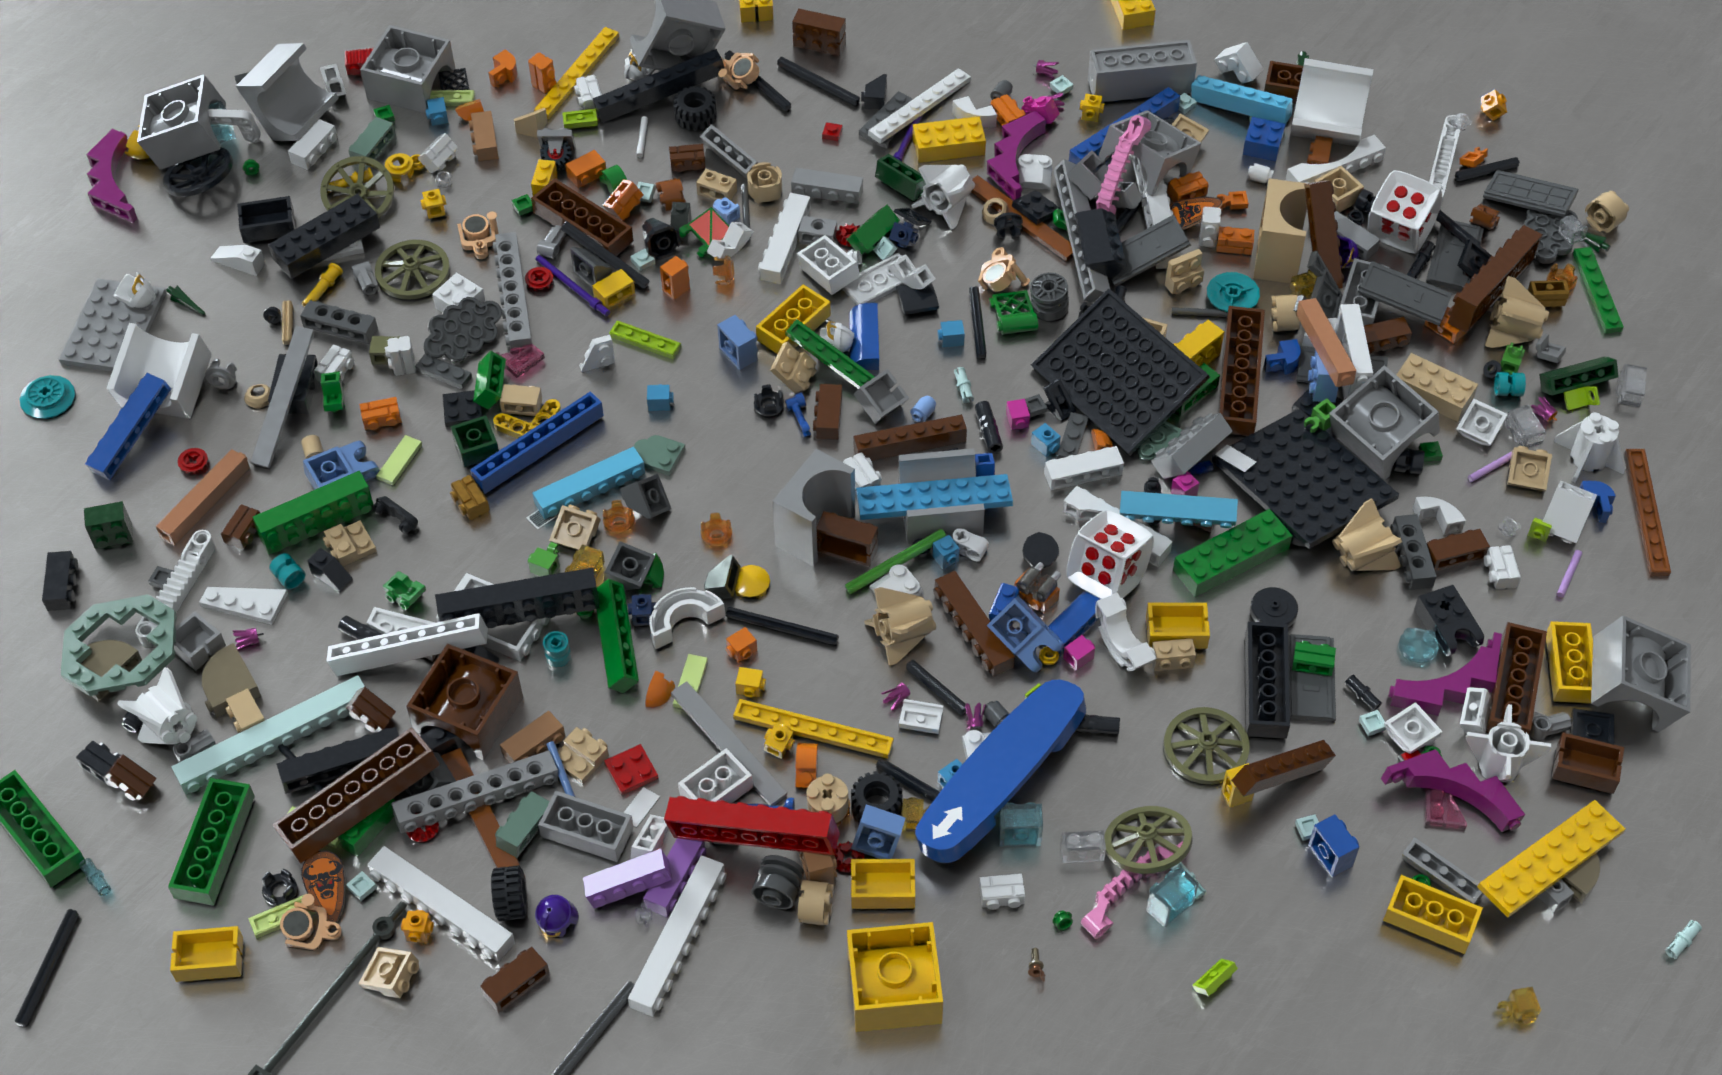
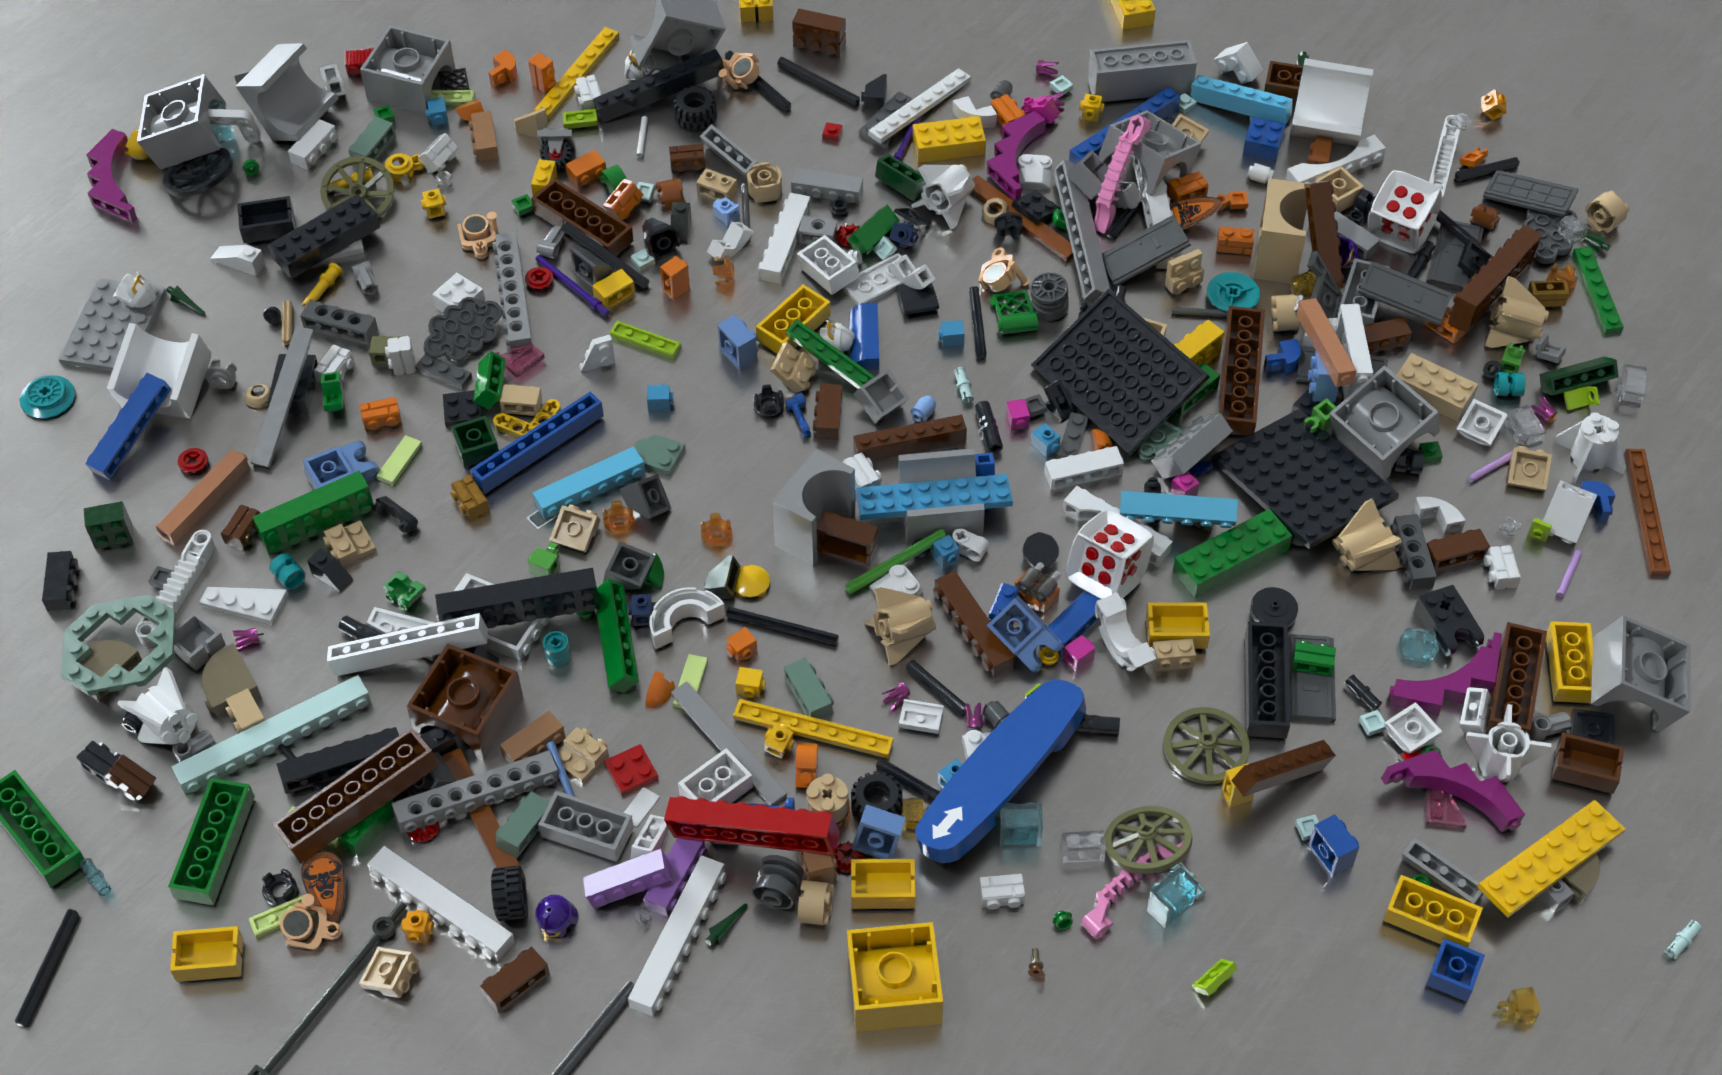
tan brick [301,435,323,459] -> none
reddish brown brick [346,686,396,733] -> none
light aqua plate [346,871,377,901] -> none
olive wheel [375,239,450,299] -> none
clear yellow brick [565,544,605,579] -> none
coral flag [679,207,729,258] -> none
black slope [1075,208,1126,279] -> none
white brick [1199,207,1221,247] -> none
white sticker [1215,445,1256,472] -> none
none -> dark green piece [705,903,748,946]
none -> sand green brick [784,657,834,719]
none -> black plate [831,198,849,215]
none -> blue brick [1426,938,1485,1002]

